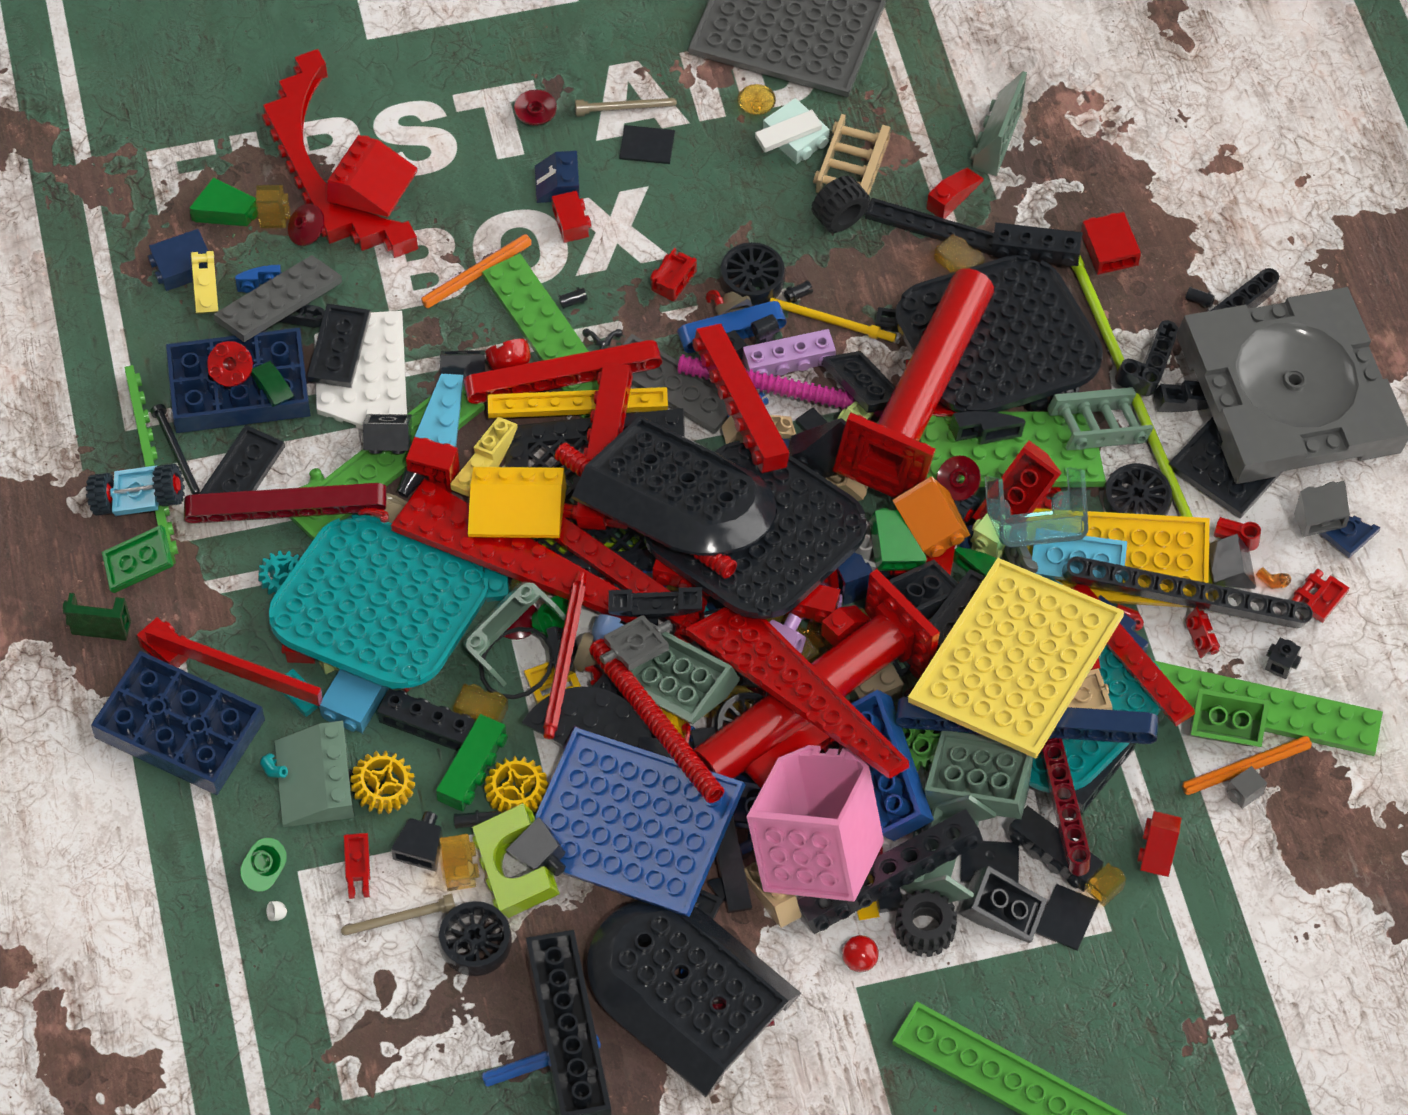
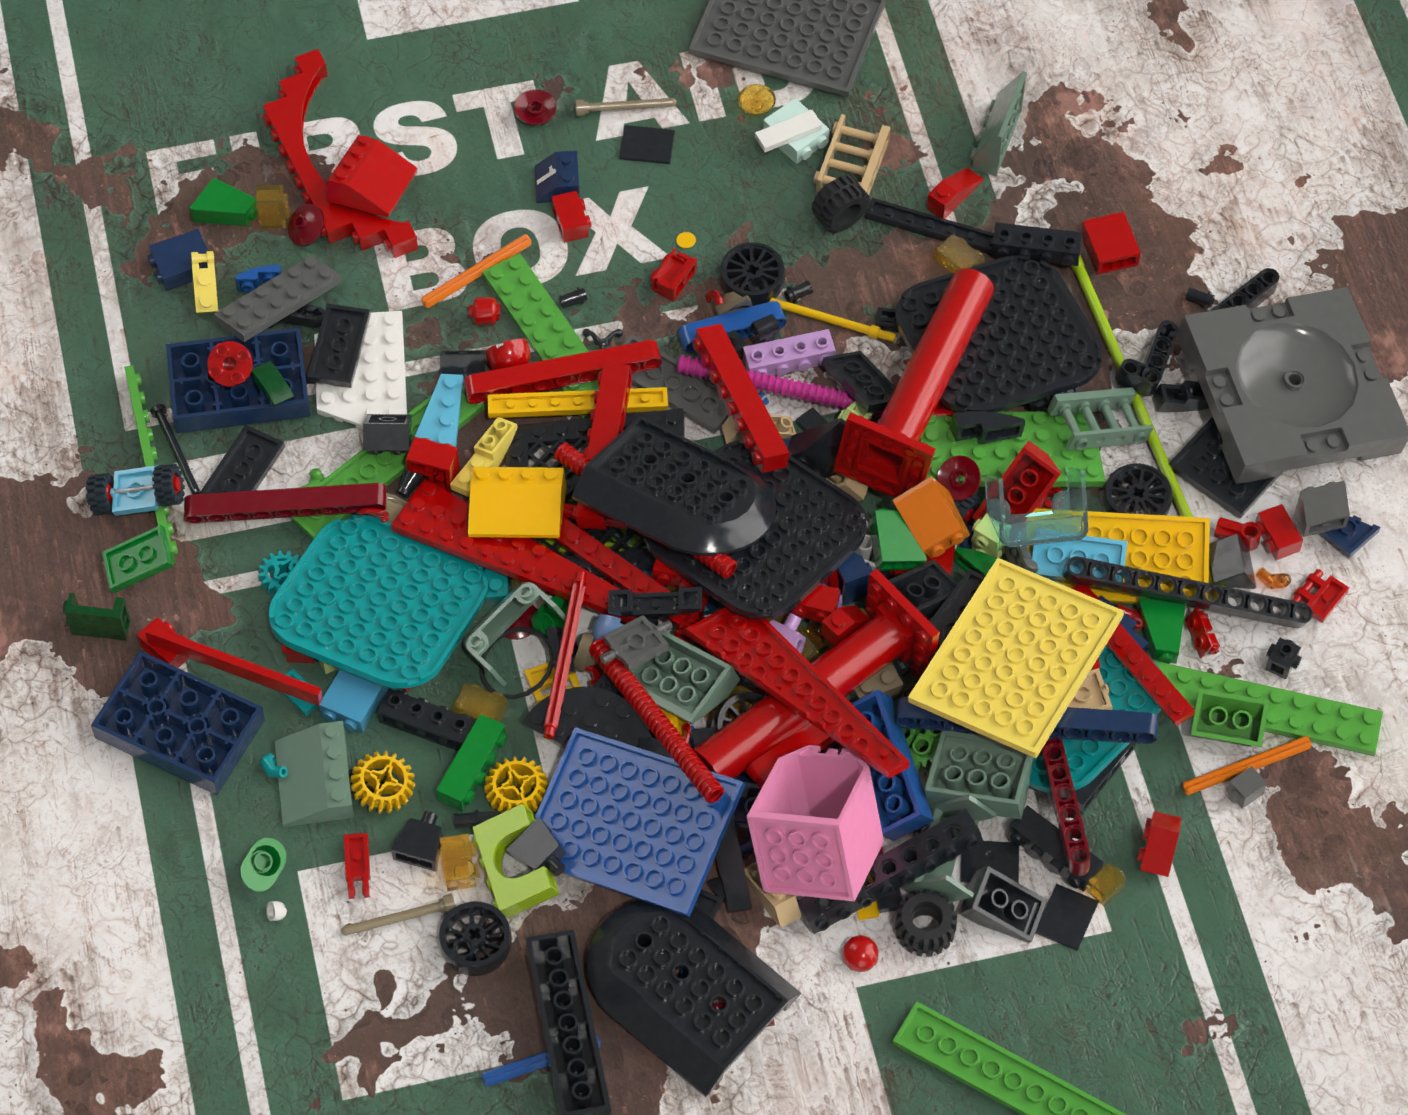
none -> red head [469,297,500,326]
none -> yellow sticker [676,232,696,248]
none -> green slope [1137,597,1186,664]
none -> red brick [1255,504,1303,561]

